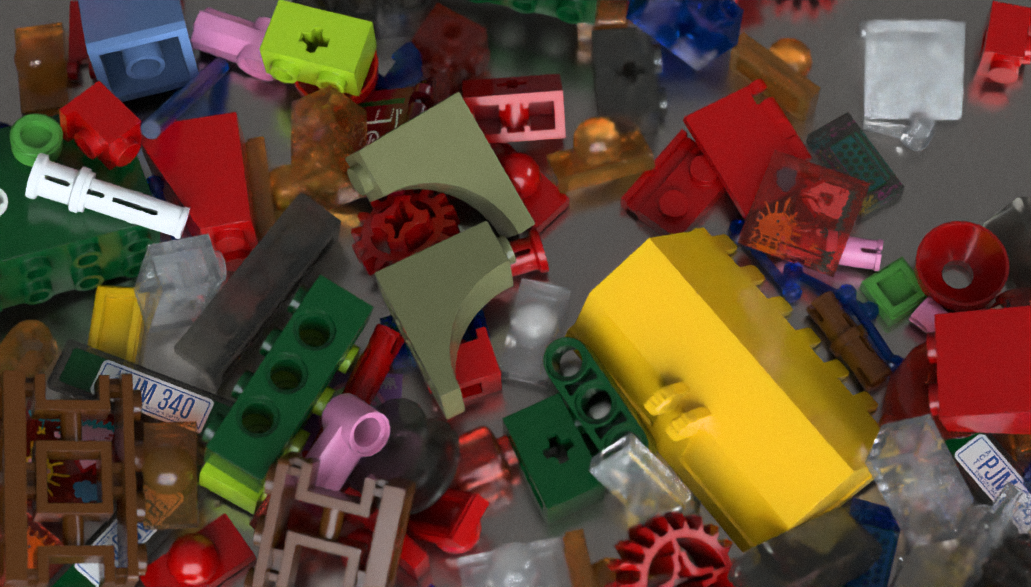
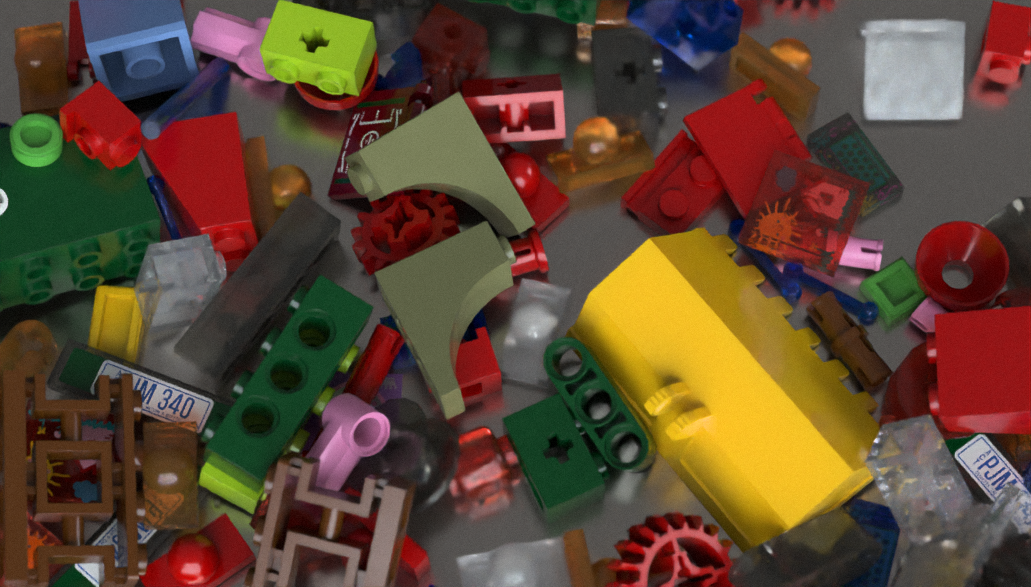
white pin [25,152,190,239] -> none
clear orange brick [291,85,367,211] -> none
red tile [406,483,490,554] -> none
clear tile [589,433,701,528] -> none
clear blue hinge [837,284,907,377] -> none
clear hand [862,113,935,151] -> none

